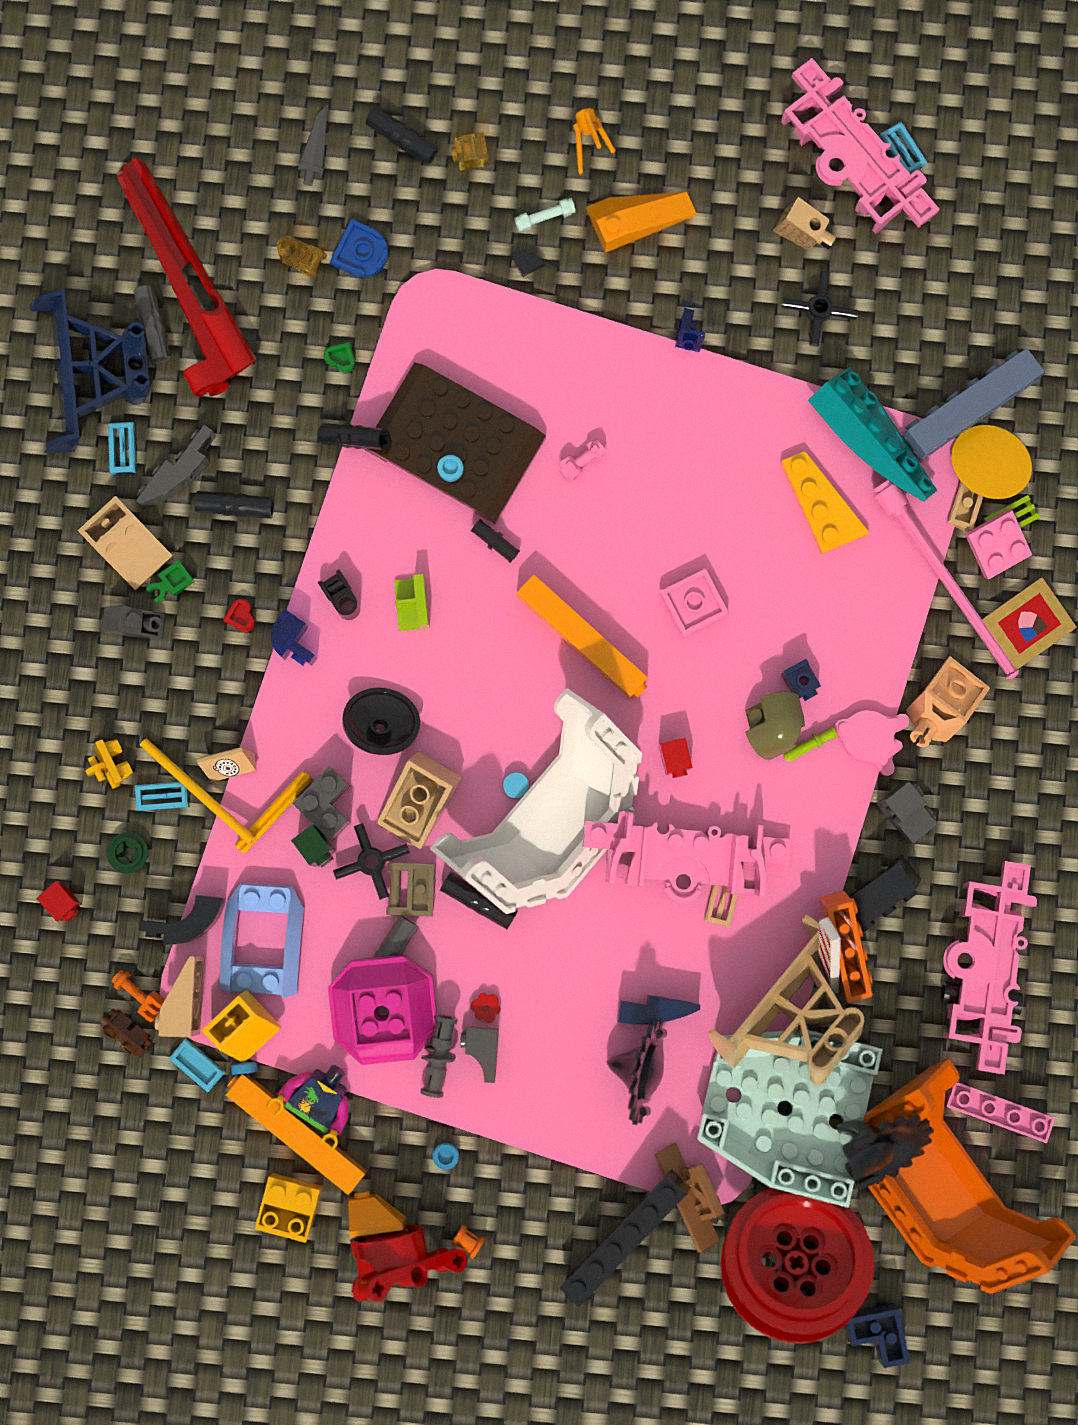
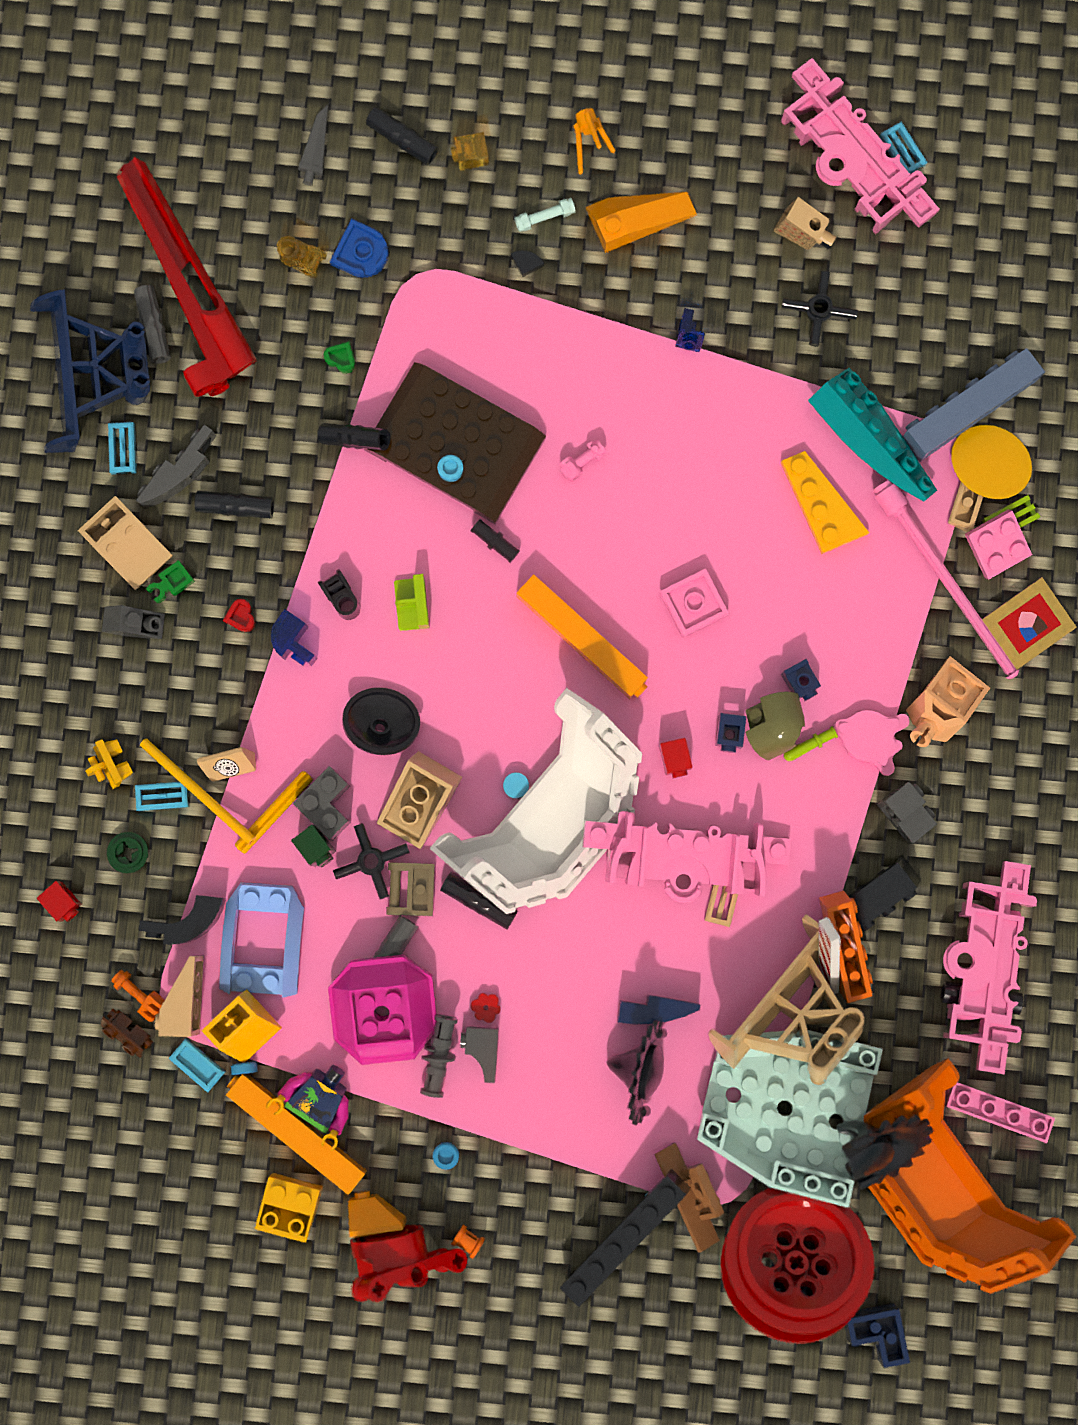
none -> dark blue brick [715,713,746,753]

